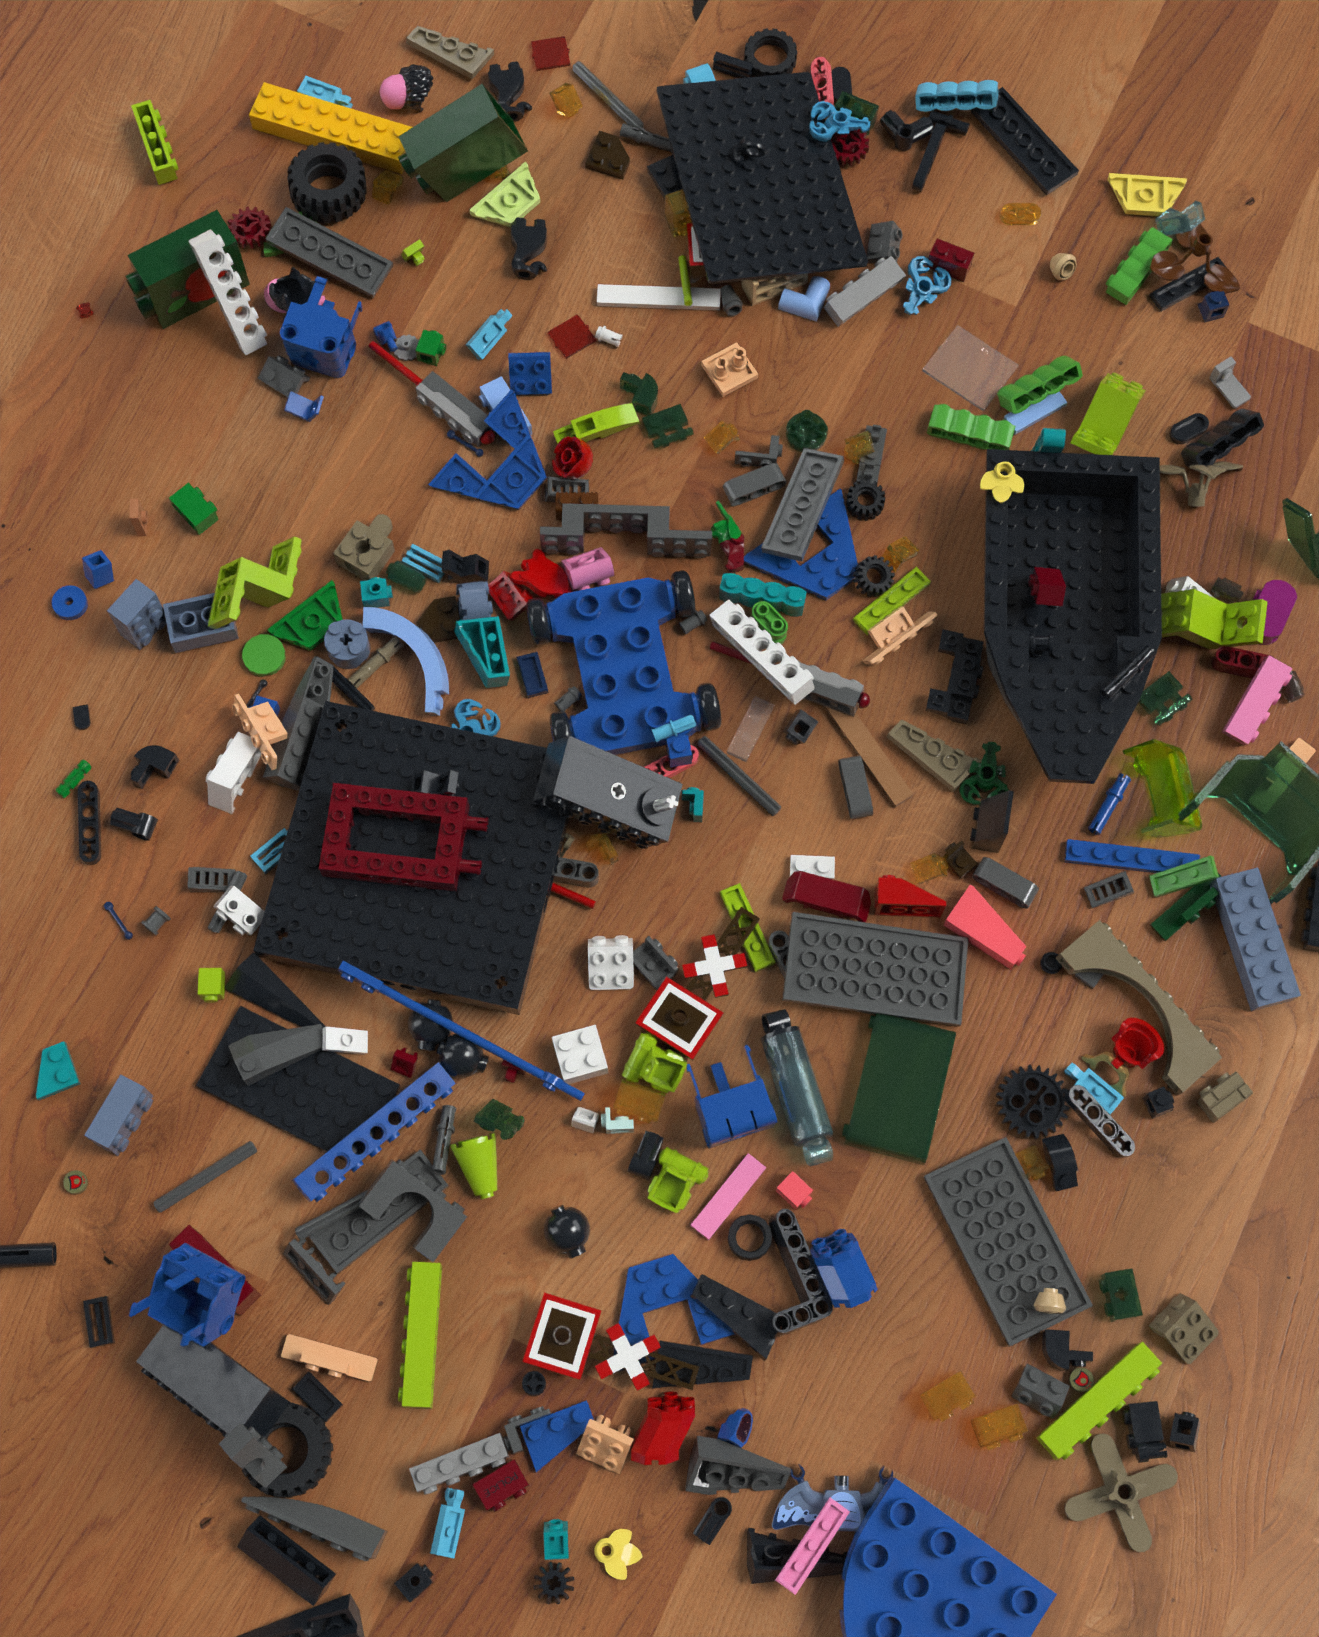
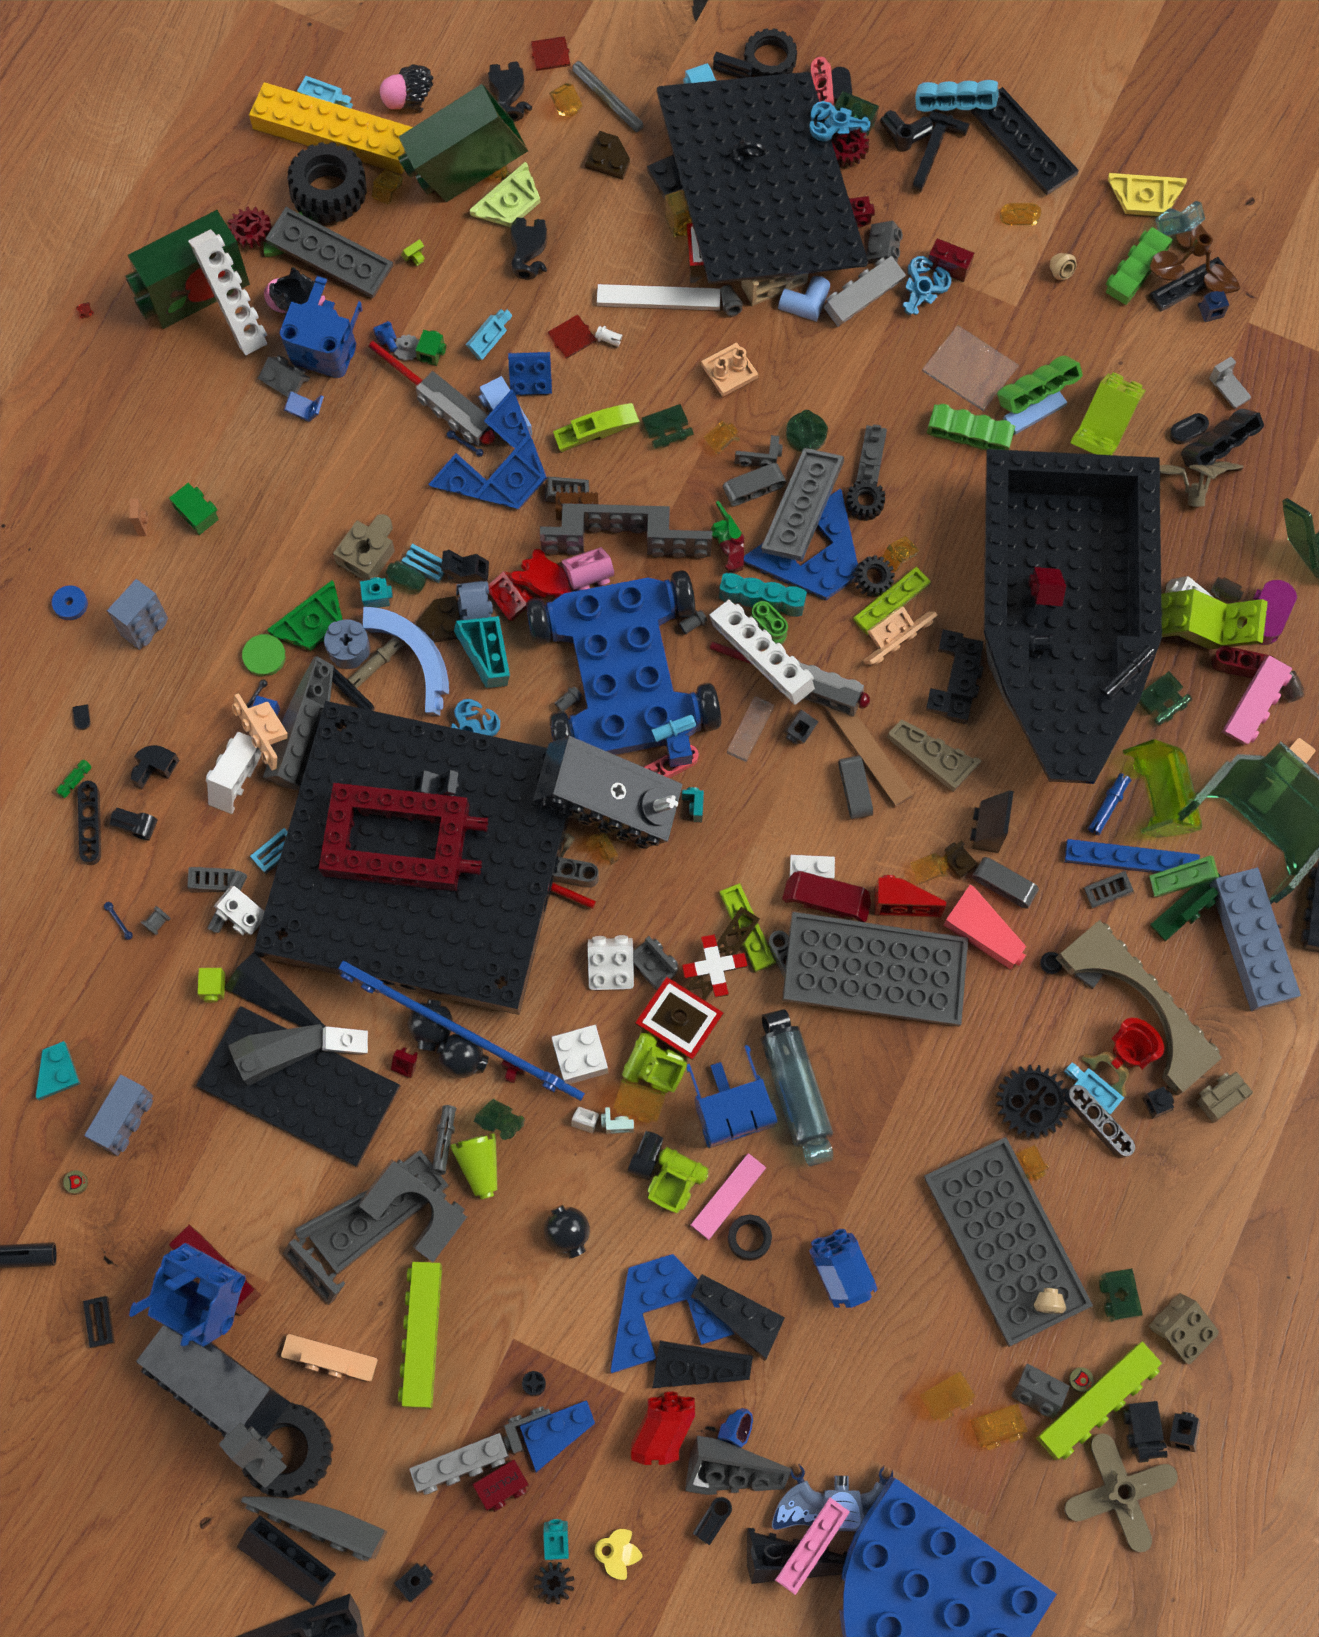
blue brick [82,550,114,589] -> none
lime brick [131,100,179,185] -> none
dark grey axle [153,1141,257,1213] -> none
sand blue brick [163,593,239,653] -> none
lime bracket [207,536,302,629] -> none
blue brick [292,1062,456,1202] -> none
black tile [293,1372,343,1423] -> none
dark tan wing [406,26,494,79] -> none
medium azure plate [430,1488,465,1558] -> none
dark blue tile [517,652,549,698] -> none
piece [522,1292,699,1391] -> none
red cylinder [552,436,593,480] -> none
light nougat plate [576,1415,634,1474] -> none
dark grey pin [620,123,673,153] -> none
clear green brick [620,372,658,417] -> none
lime bar [678,255,693,306] -> none
dark grey axle [697,736,781,816] -> none
black beam [765,1209,833,1338] -> none
coral brick [776,1171,813,1210] -> none
clear green windscreen [841,1013,956,1165] -> none
clear yellow bracket [844,430,875,464] -> none
dark green animal [959,742,1010,805] -> none
light yellow plate [980,462,1024,503] -> none
teal beam [1031,428,1066,453] -> none
black brick [1042,1134,1078,1191] -> none
black brick [1042,1329,1093,1371] -> none
none -> dark red brick [849,196,875,227]

